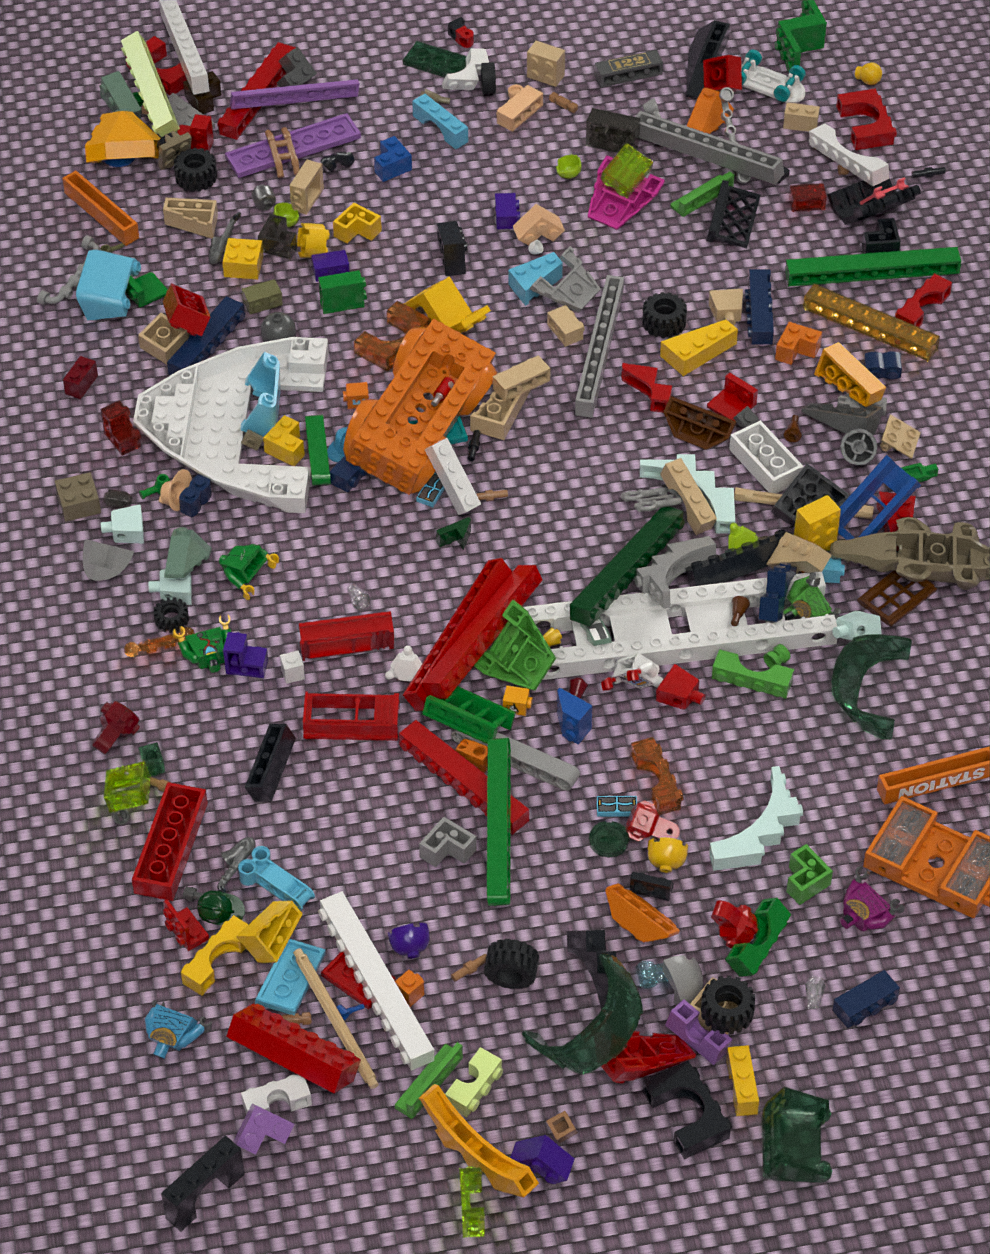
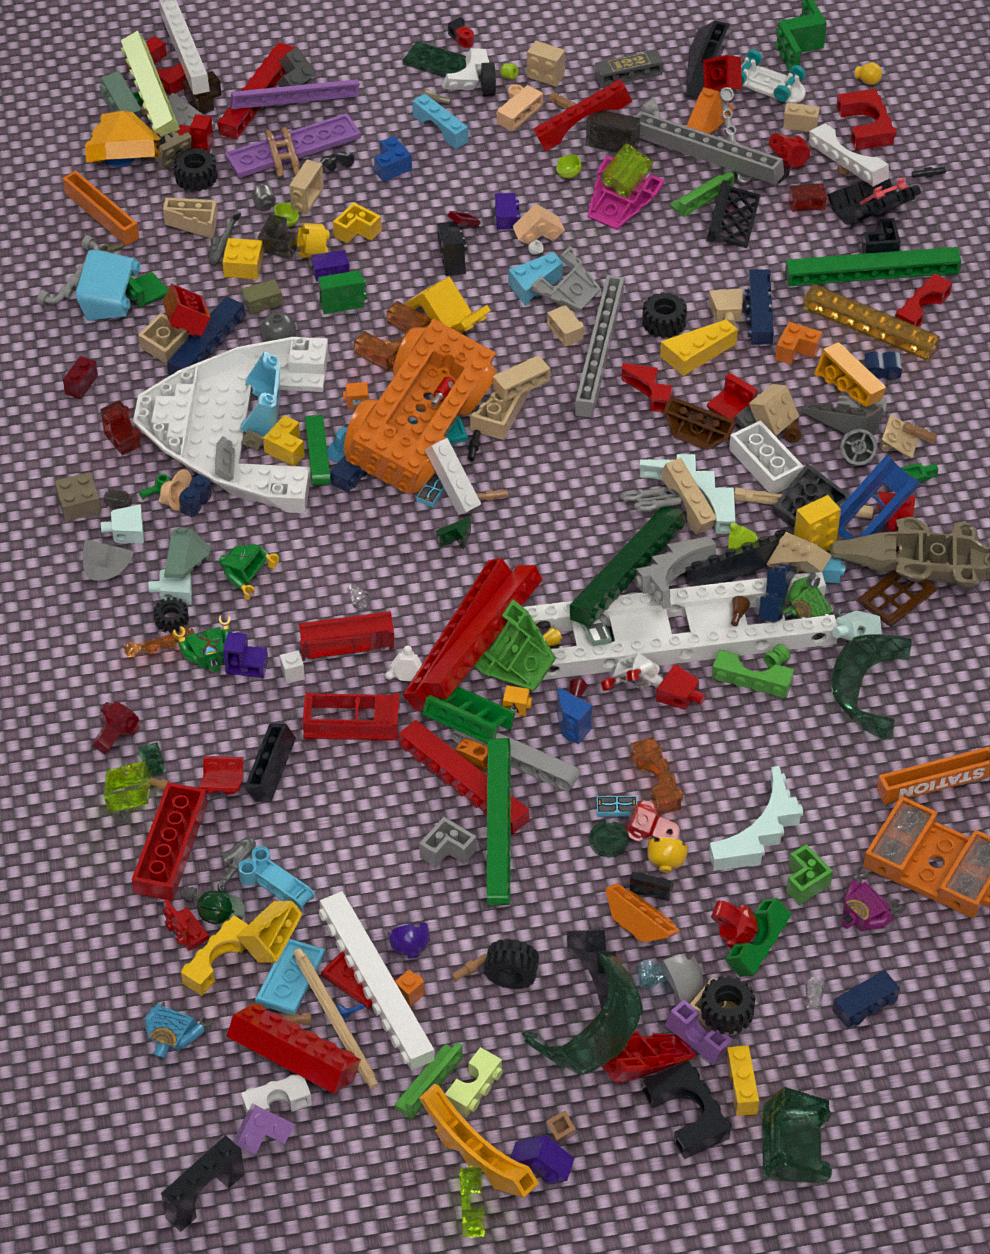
none -> red bracket [199,756,244,794]
none -> light grey hinge [215,436,235,482]
none -> dark red tile [447,211,481,227]
none -> lime piece [500,63,518,80]
none -> red arch [533,79,633,152]
none -> tan brick [749,384,799,436]
none -> red piece [769,133,811,170]
none -> medium nougat axle [902,422,937,443]

